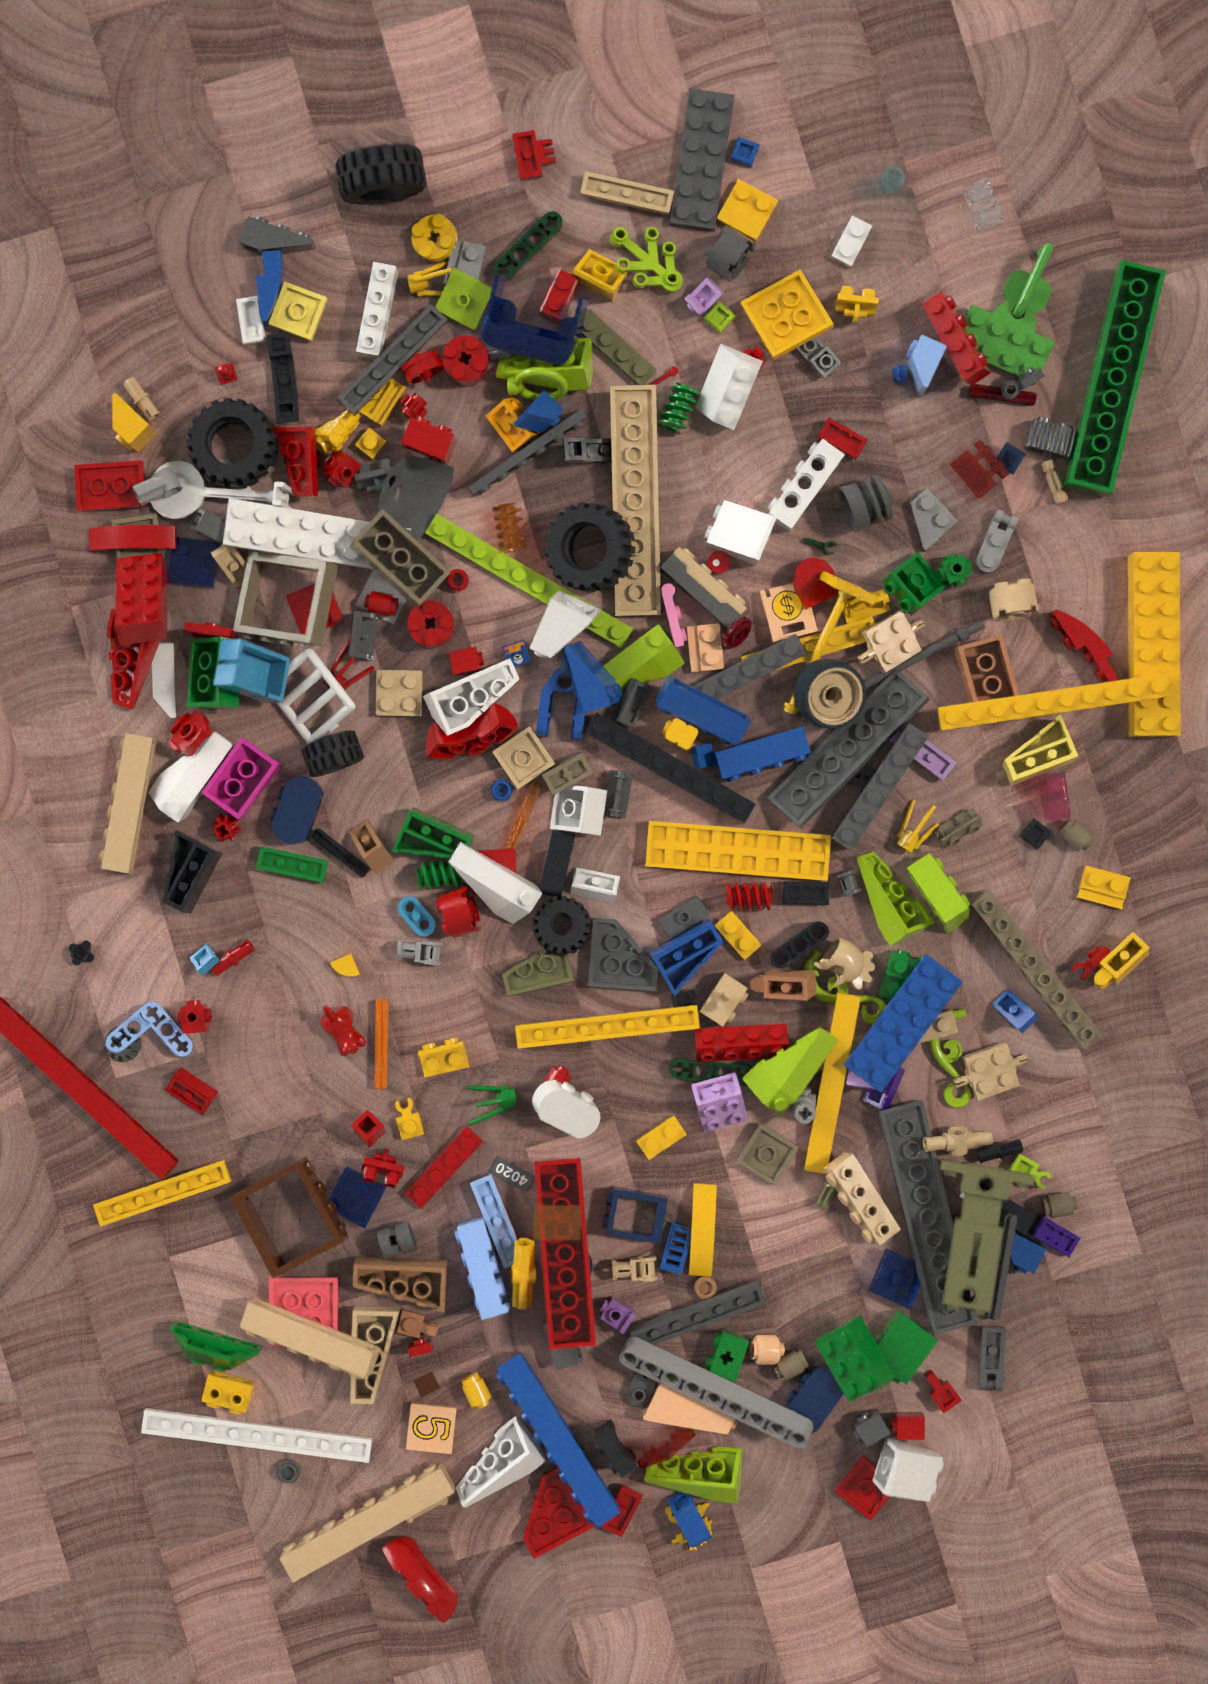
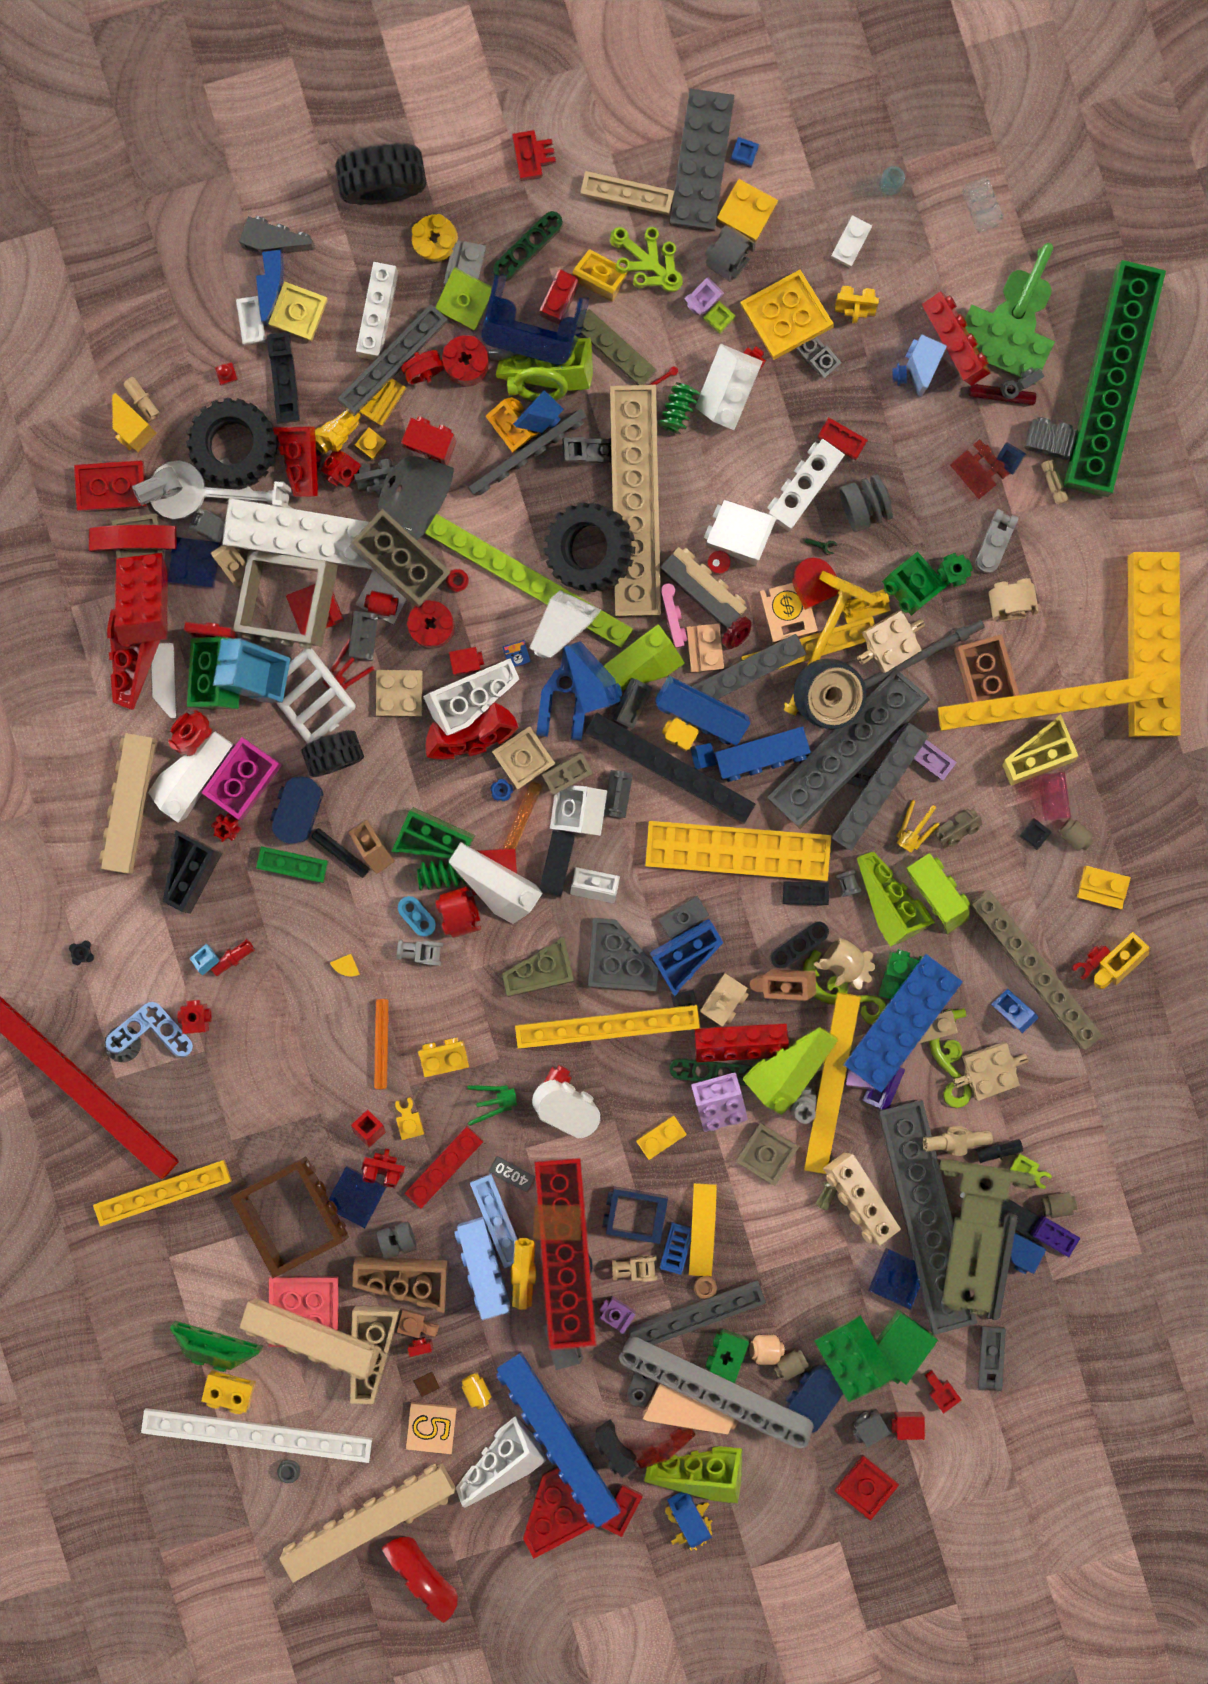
red slope [165,1067,218,1115] -> none
red animal [320,1006,366,1057] -> none
red gear [400,392,428,419] -> none
yellow plant [408,261,452,297] -> none
clear orange piece [492,503,528,553] -> none
black tyre [533,896,591,956] -> none
yellow plate [714,911,761,960] -> none
red piece [726,882,773,911] -> none
white slope [872,1437,944,1502] -> none
light grey wing [909,488,958,552] -> none
red slope [1048,609,1118,683] -> none

